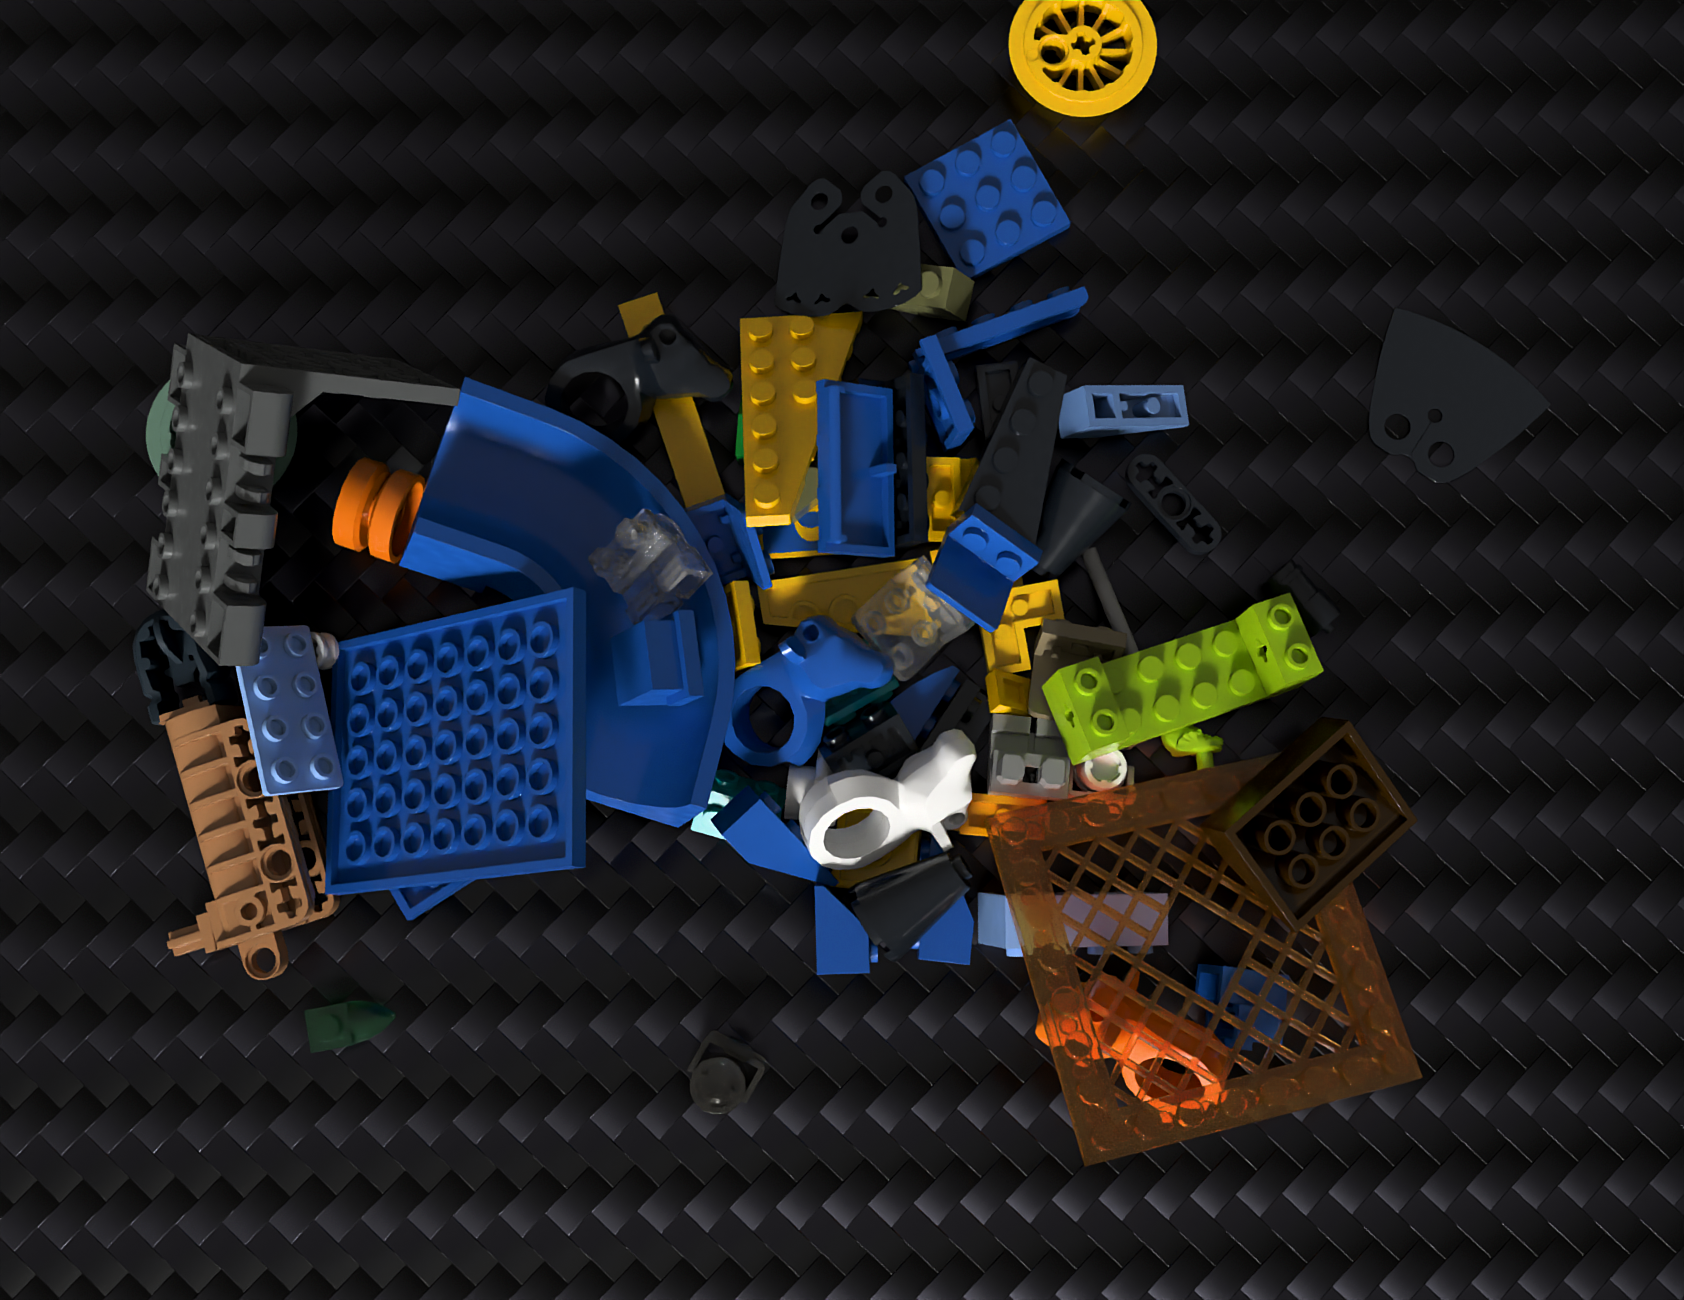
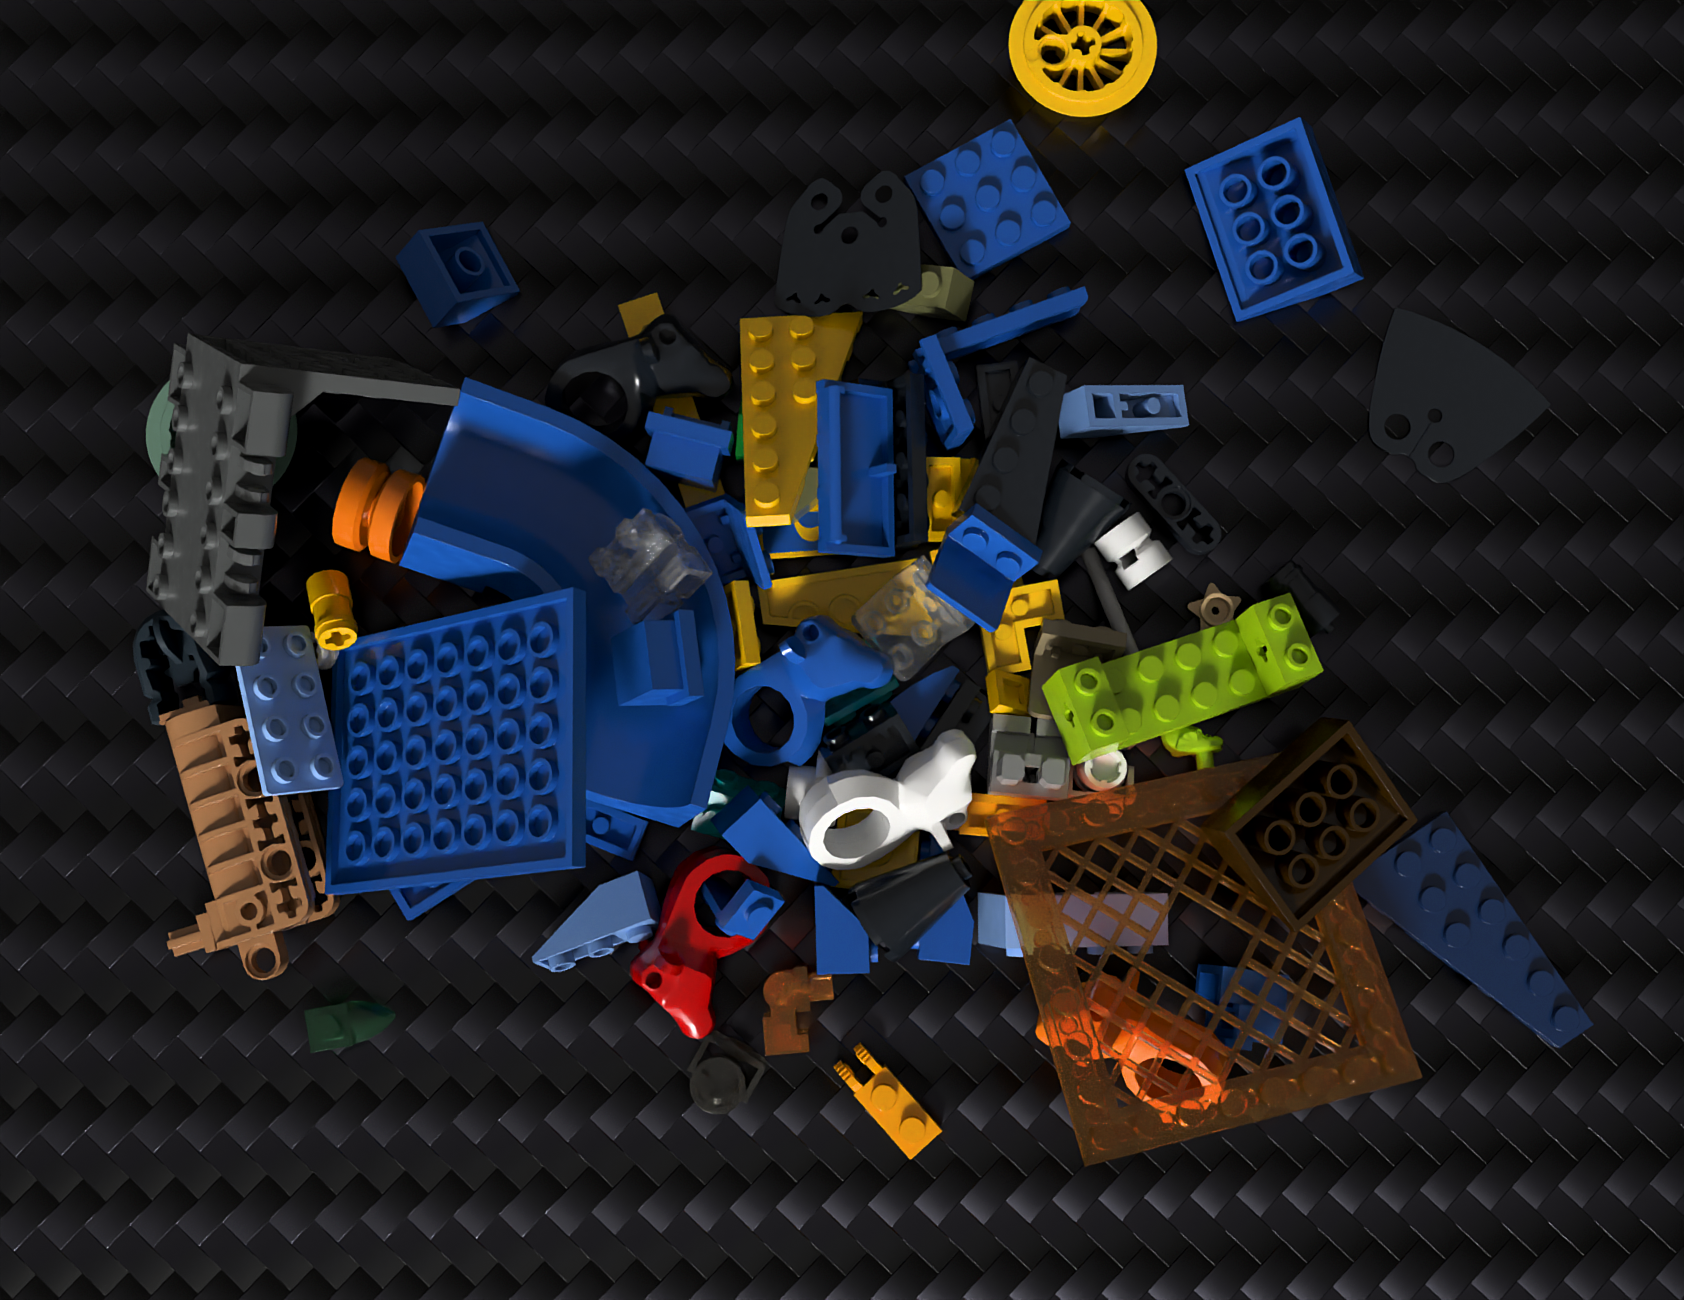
none -> yellow piece [306,570,358,651]
none -> blue slope [395,221,520,328]
none -> medium blue slope [532,871,661,972]
none -> blue hinge [586,799,649,861]
none -> red animal [630,846,770,1039]
none -> blue plate [645,406,734,492]
none -> blue bracket [699,875,785,940]
none -> clear orange hips [763,964,834,1056]
none -> light orange hinge [833,1042,942,1160]
none -> white wheel [1094,512,1173,591]
none -> blue slope [1185,117,1364,322]
none -> tan plate [1188,583,1241,631]
none -> dark blue wing [1347,811,1594,1048]

